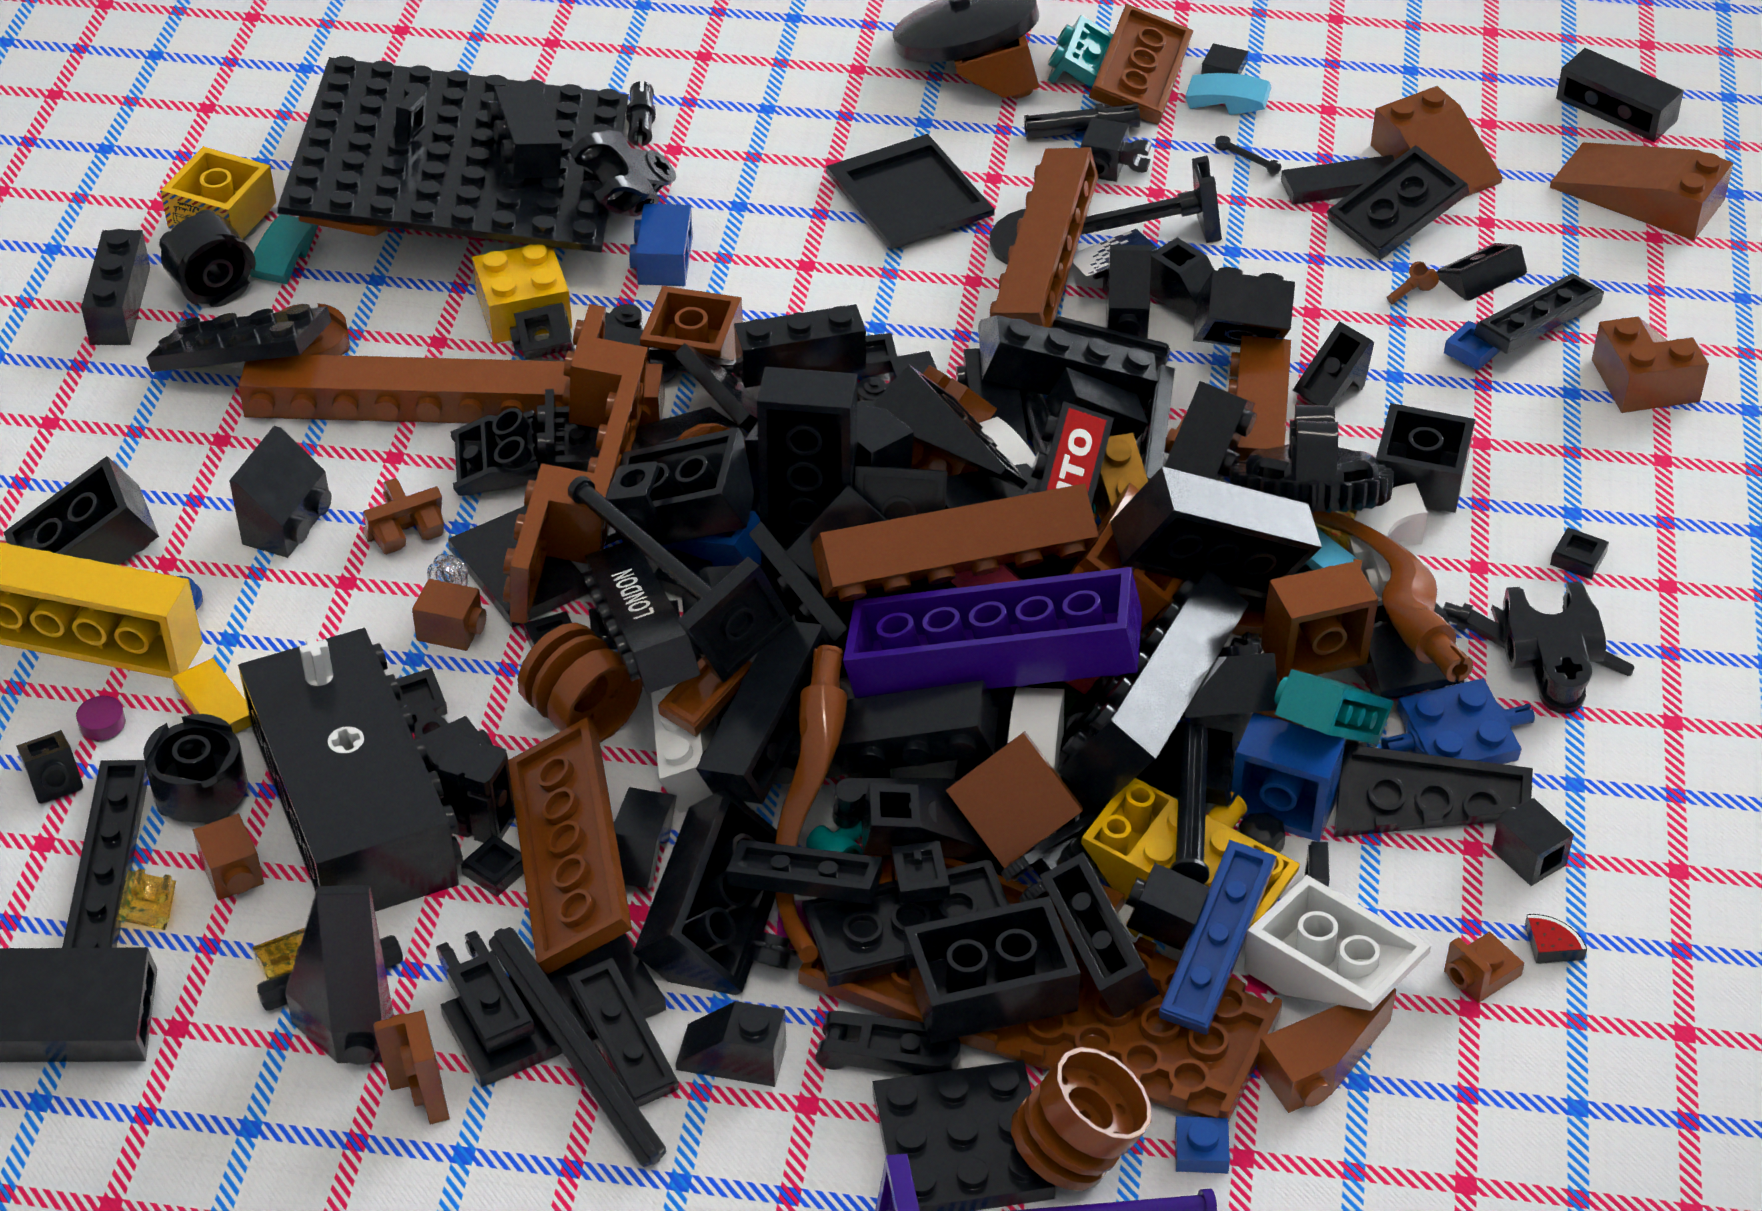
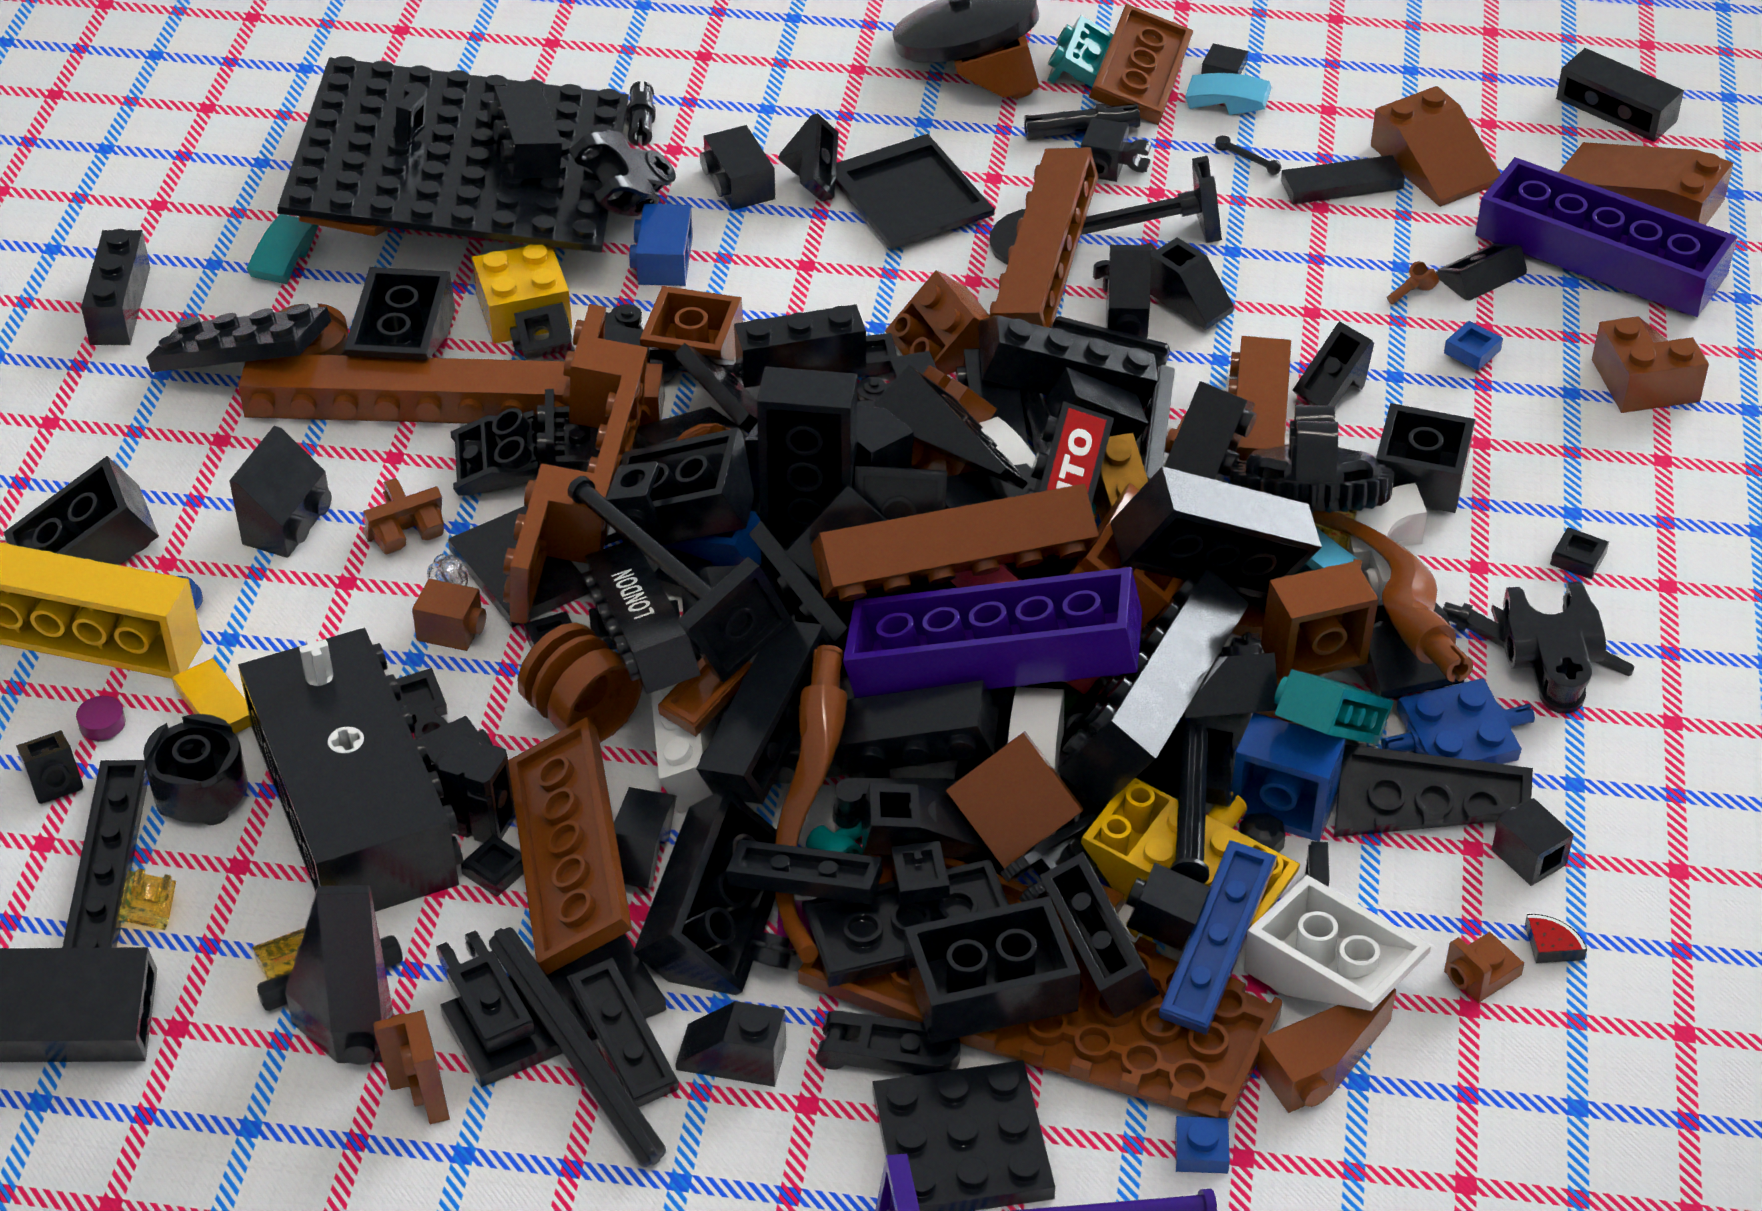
black brick [159,210,256,307] -> none
yellow brick [160,146,277,239] -> none
dark orange brick [192,813,264,900] -> none
dark orange wheel [1011,1047,1151,1191] -> none
sticker [1073,229,1157,277] -> none
black brick [1193,267,1295,348] -> none
black tile [1327,145,1470,260] -> none
black tile [1474,273,1604,354] -> none
none -> black slope [344,267,455,360]
none -> black brick [700,125,776,210]
none -> black slope [778,113,839,202]
none -> dark orange slope [885,270,990,375]
none -> dark purple brick [1475,157,1737,318]

